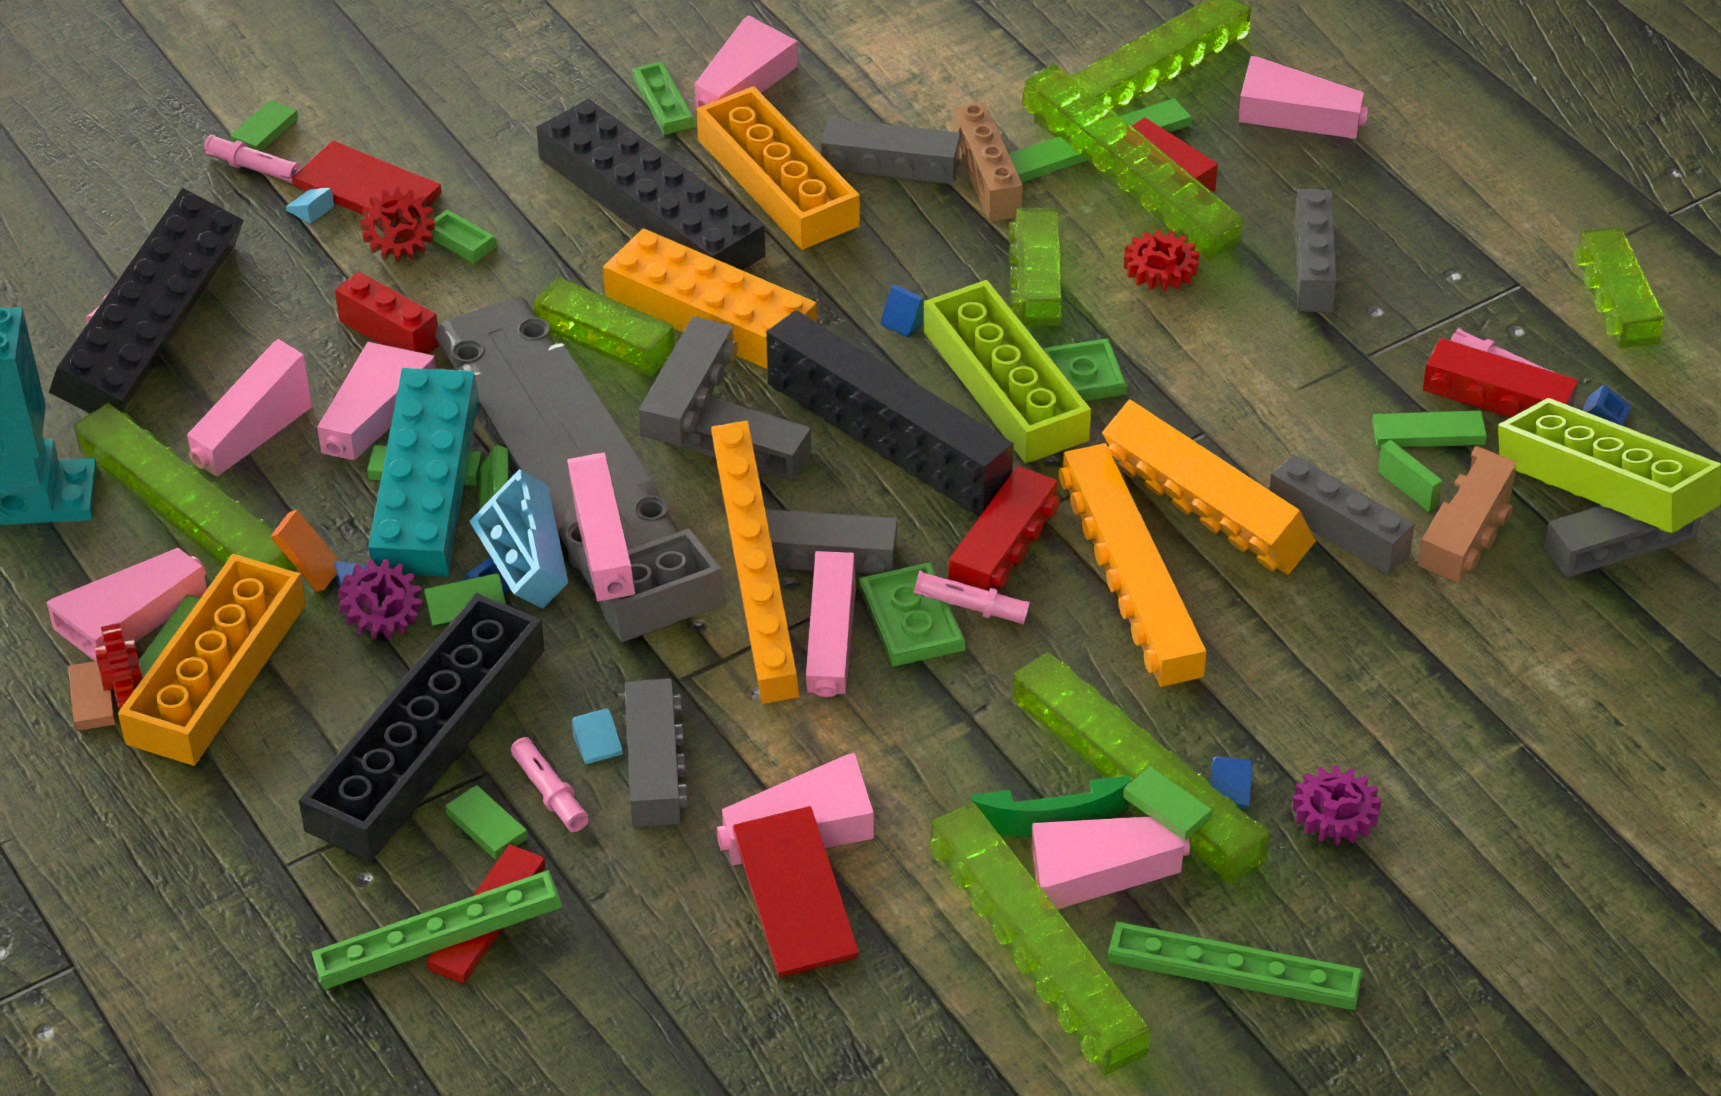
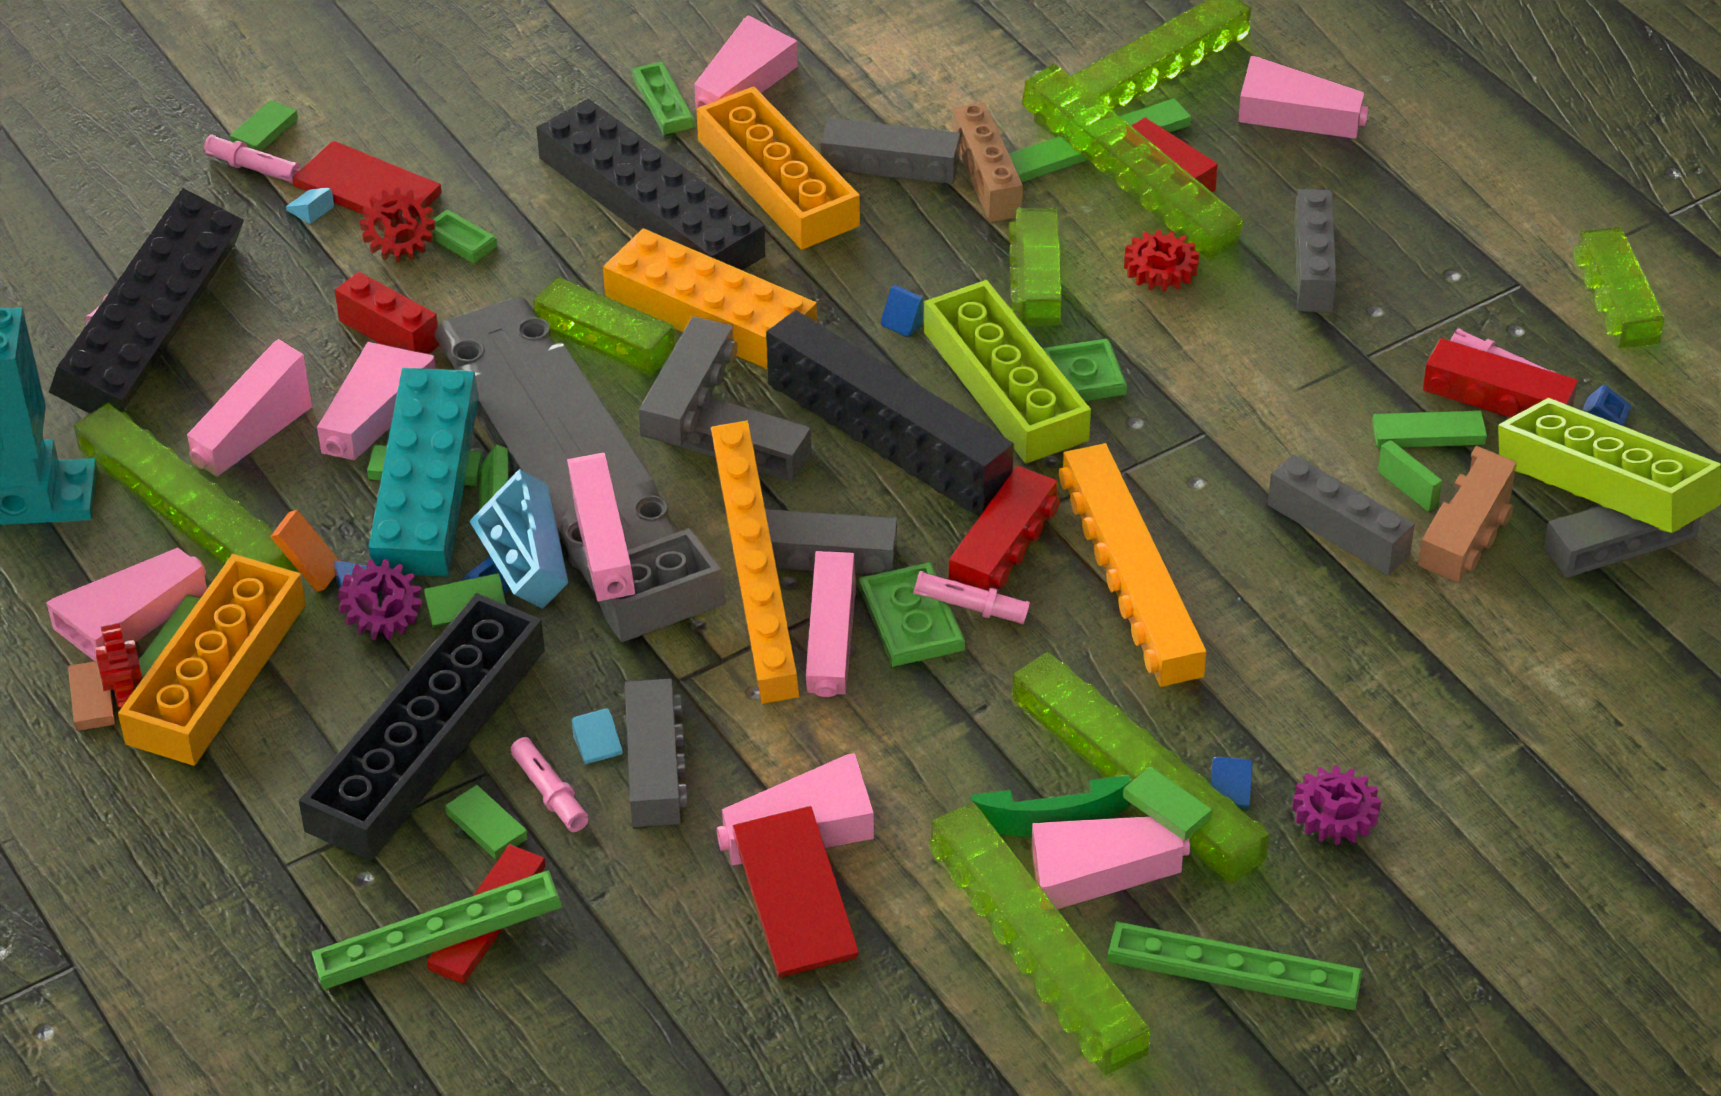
light orange brick [1102,399,1316,575] -> none

